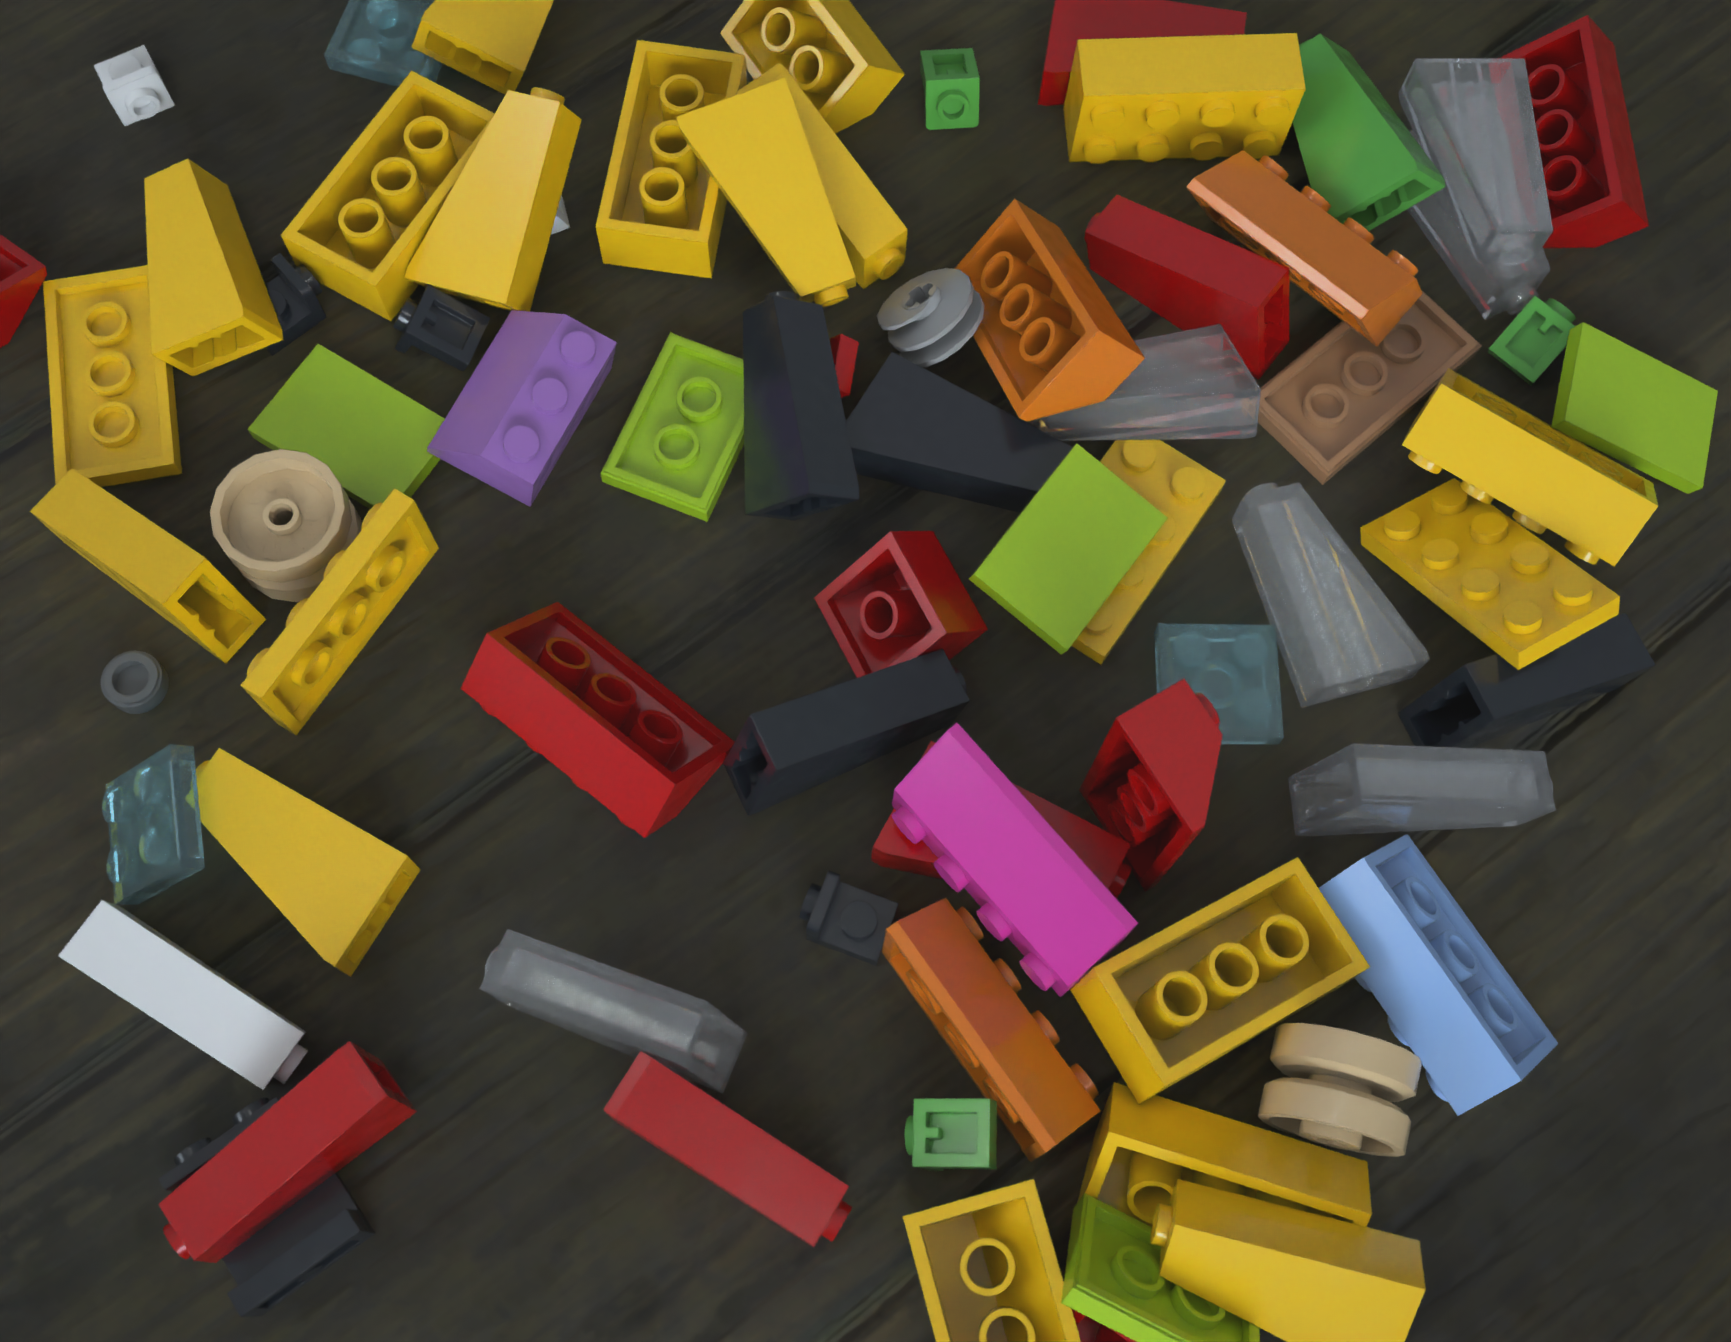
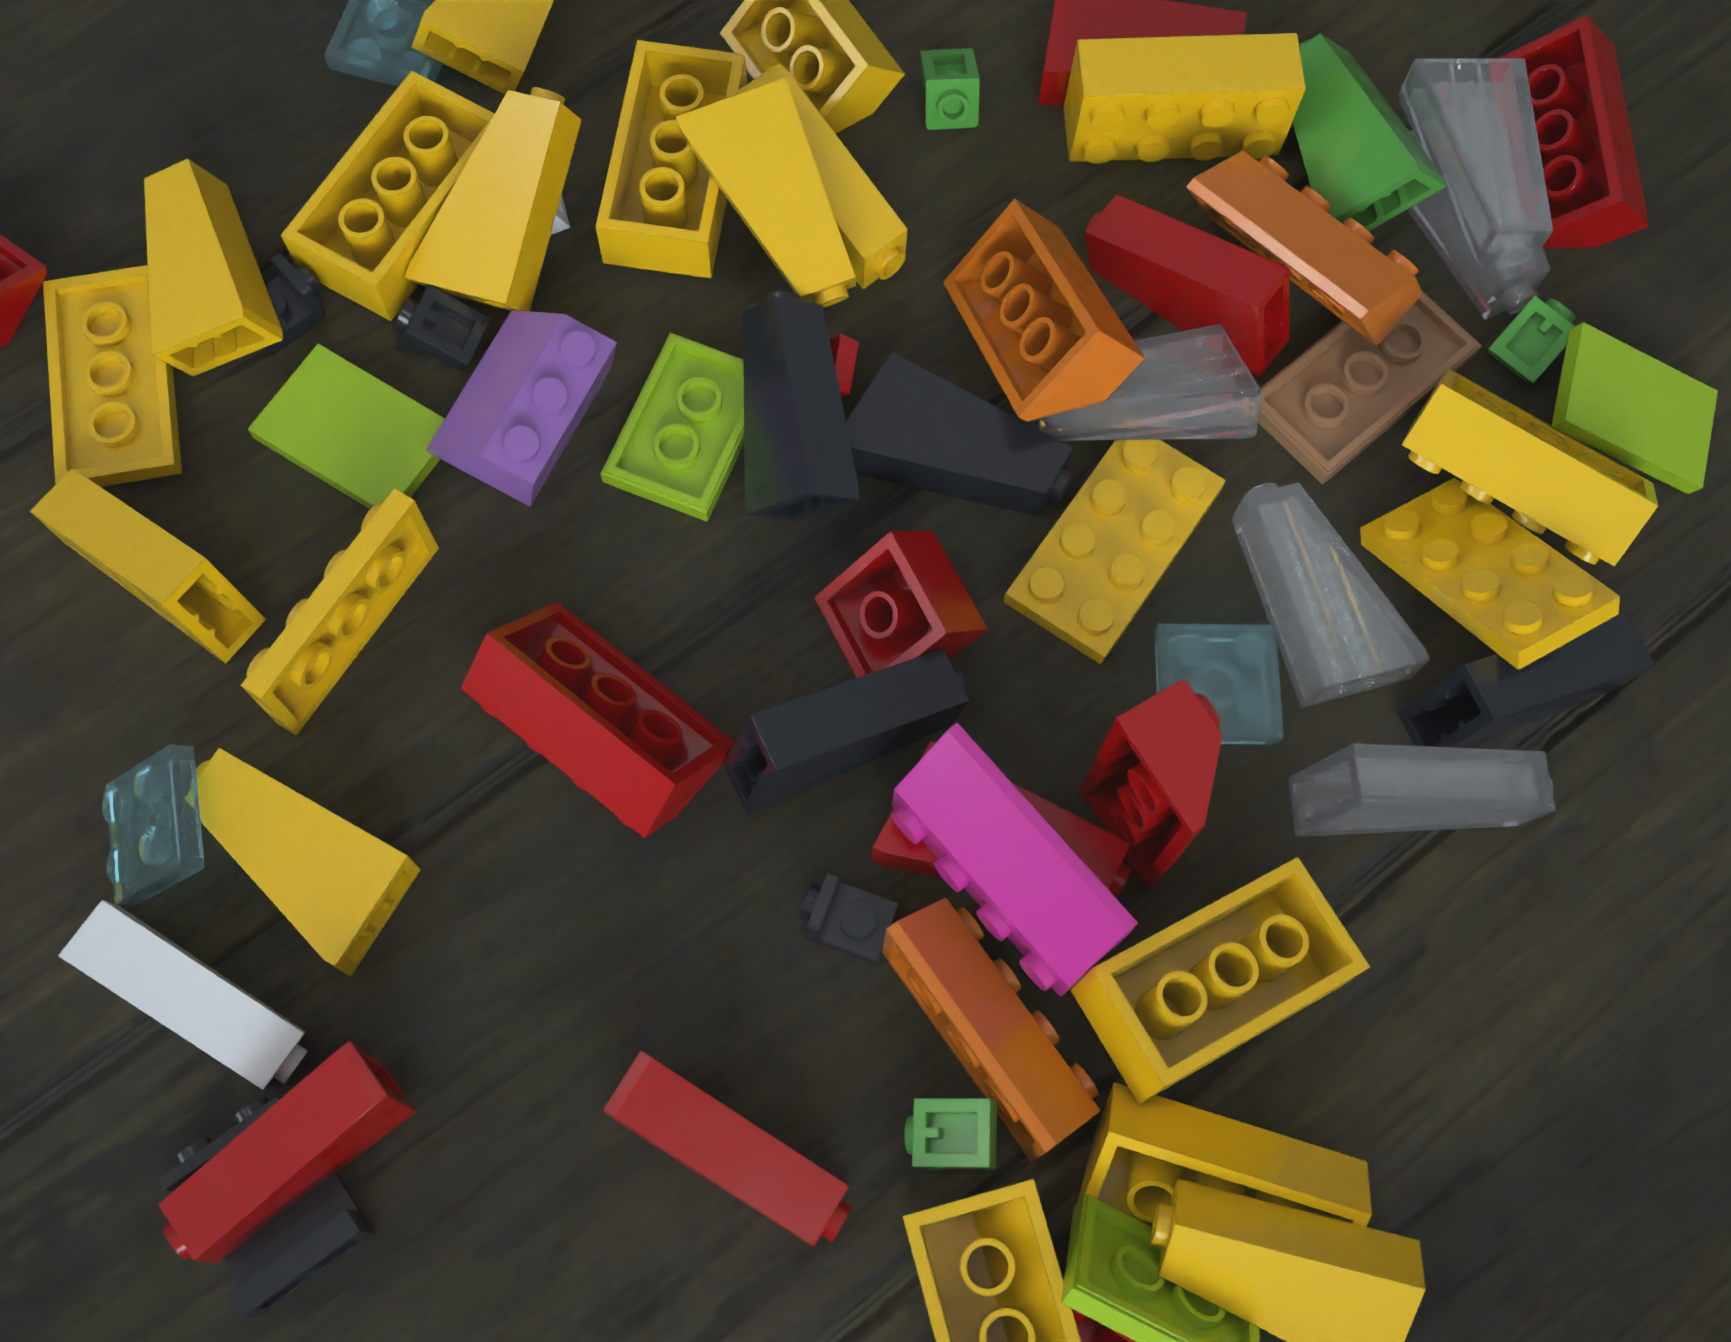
white bracket [94,45,175,126] -> none
dark grey tile [101,650,169,714] -> none
tan wheel [210,449,362,602] -> none
clear slope [479,929,748,1093] -> none
light grey piece [877,268,985,367] -> none
lime tile [969,444,1168,655] -> none
tan wheel [1258,1023,1422,1157] -> none
light blue slope [1319,834,1559,1116] -> none

